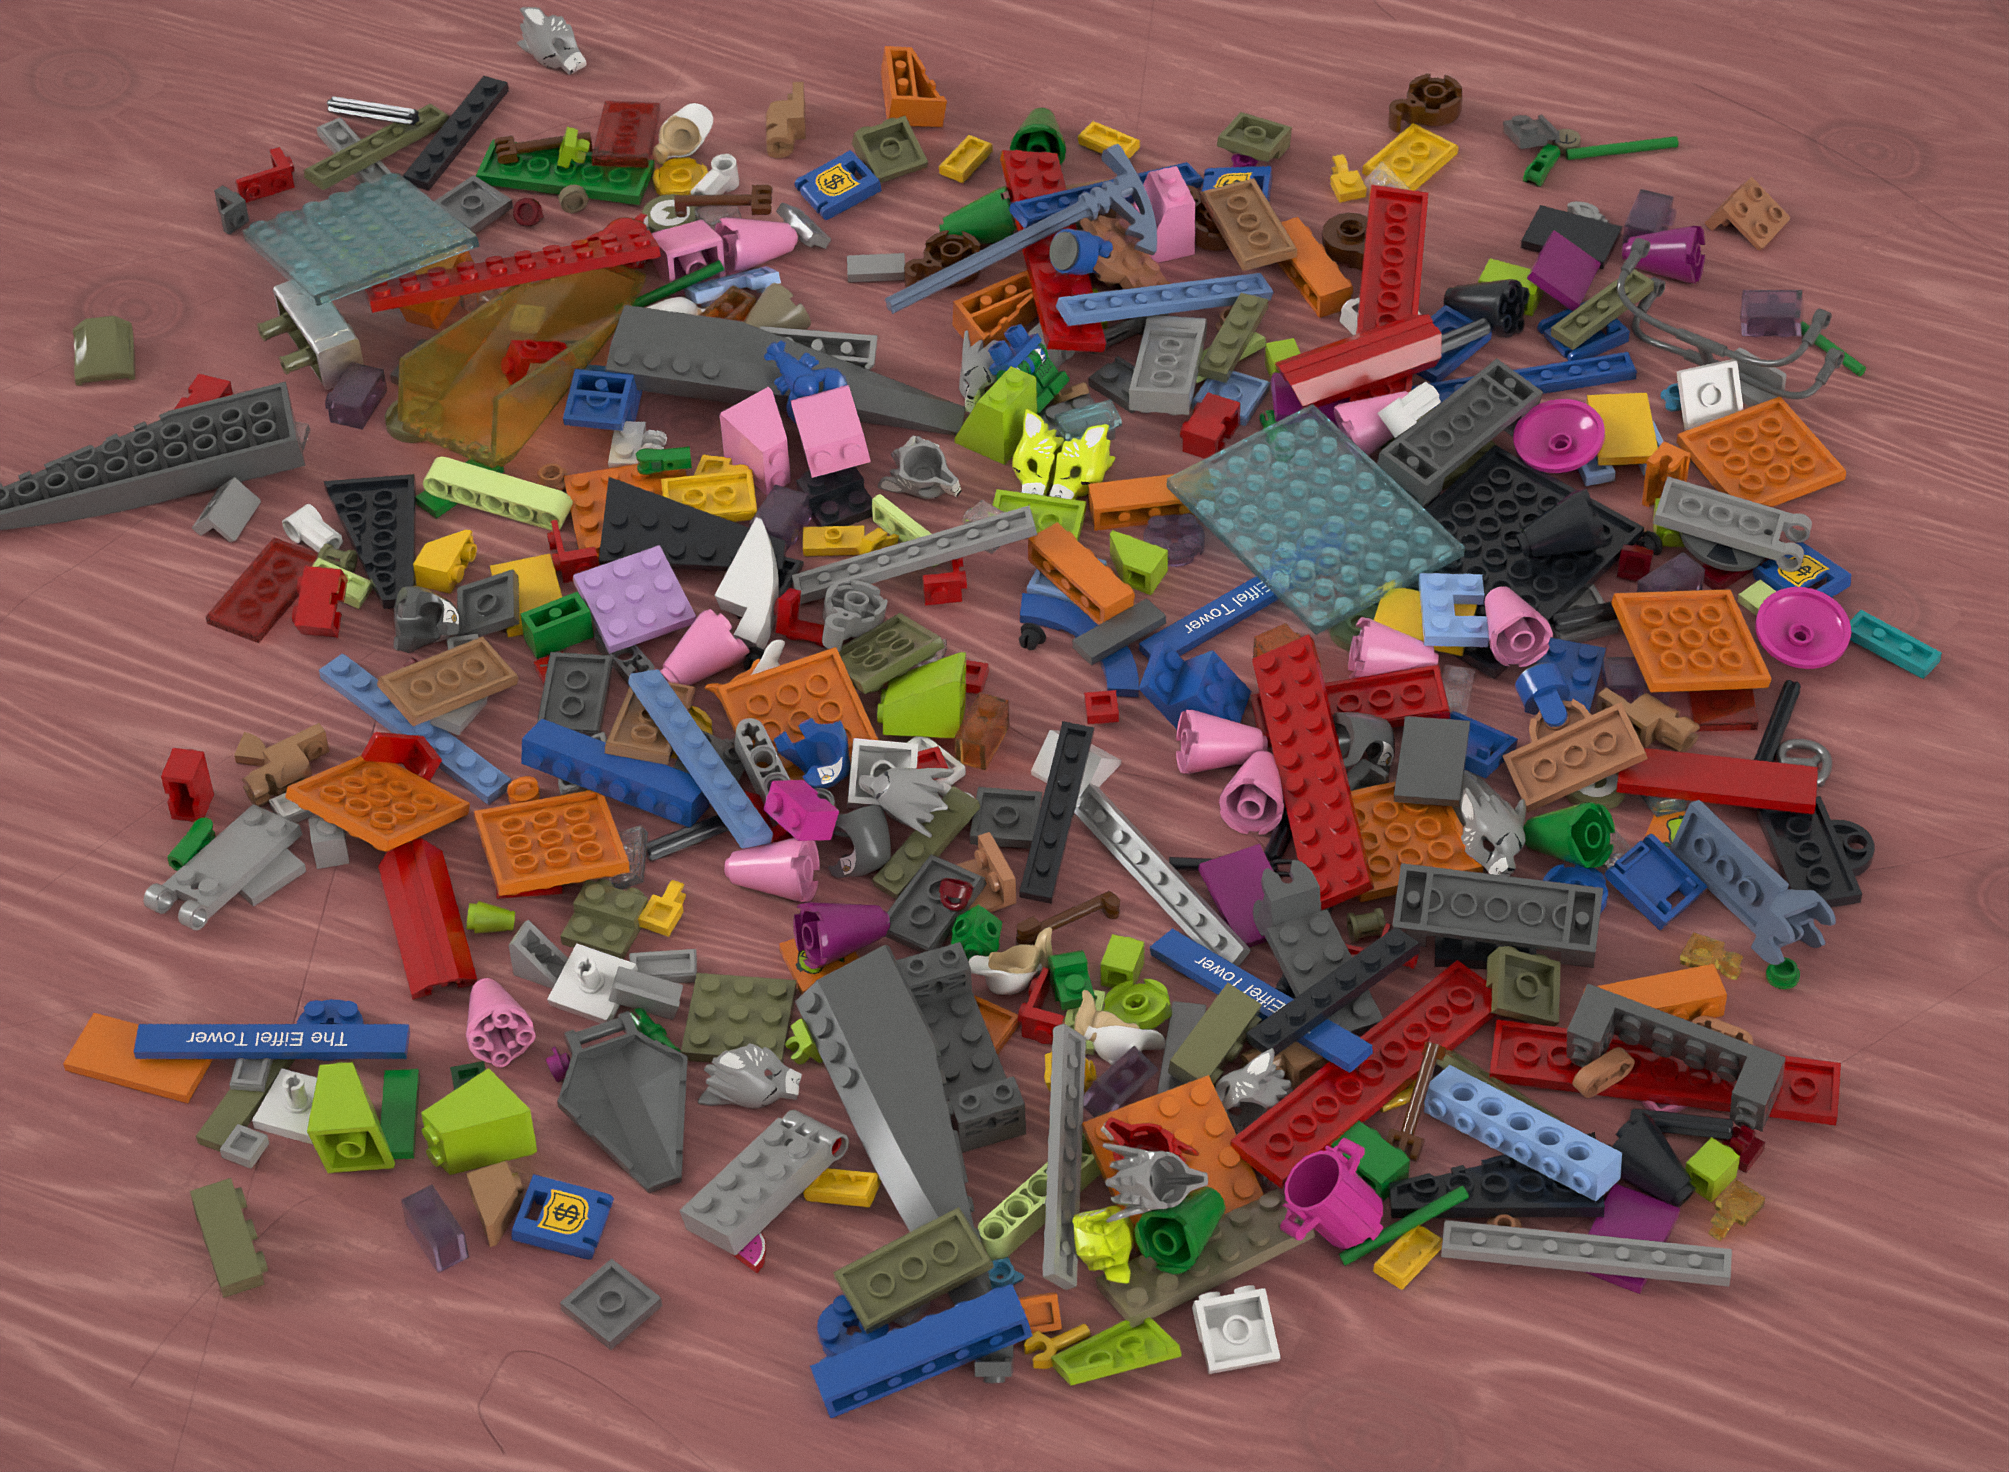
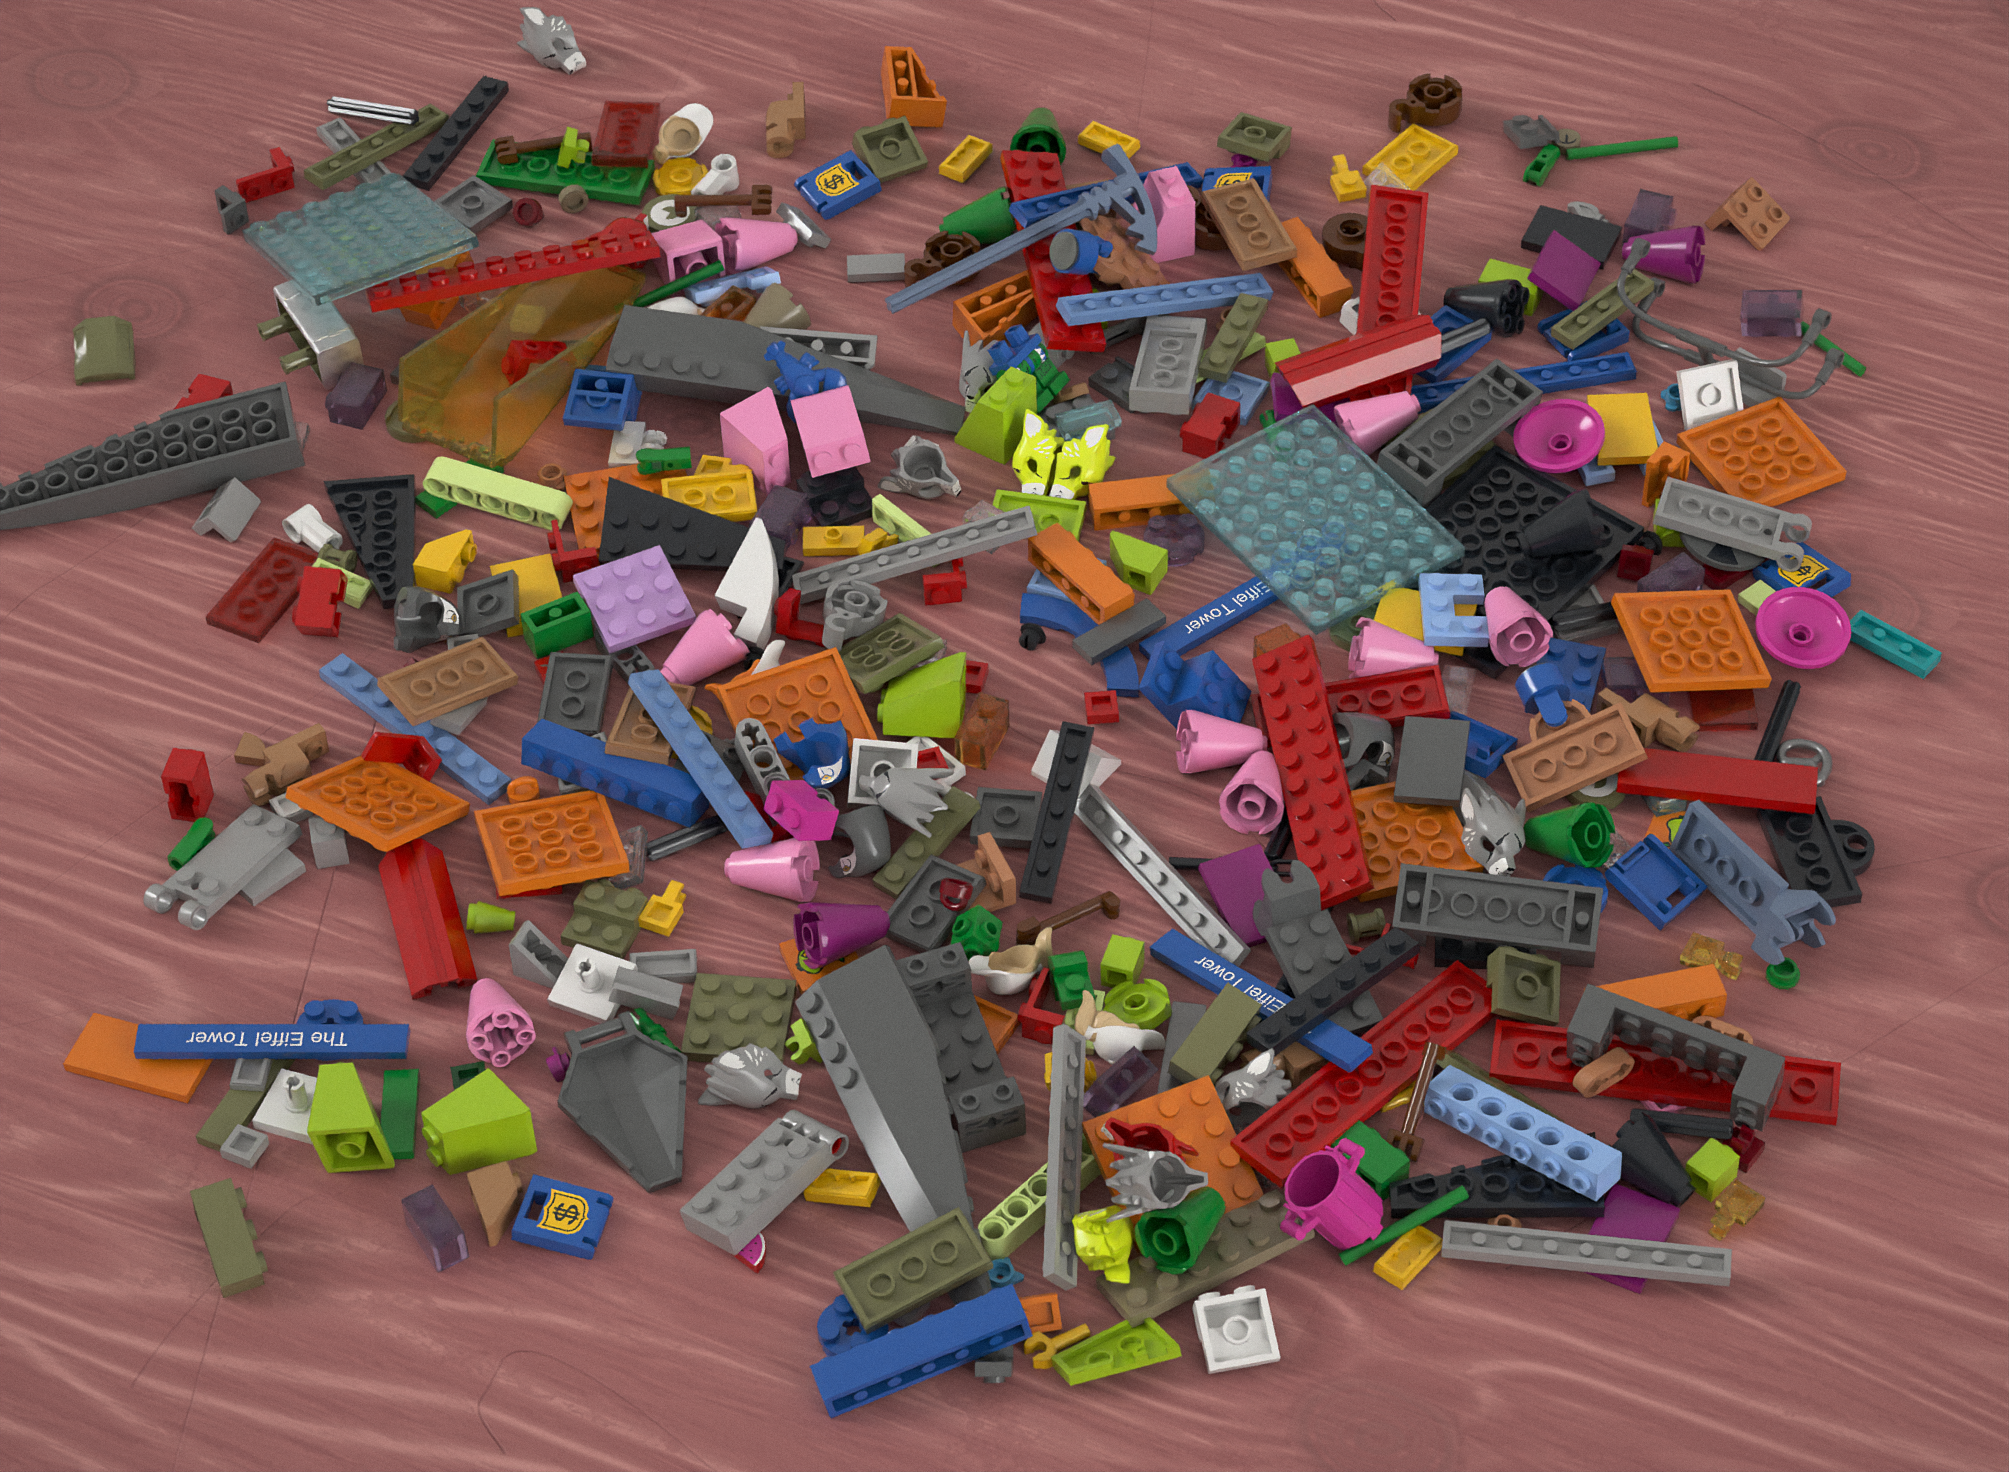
flat silver plate [560,1258,662,1350] -> none
white piece [1377,382,1441,438] -> none

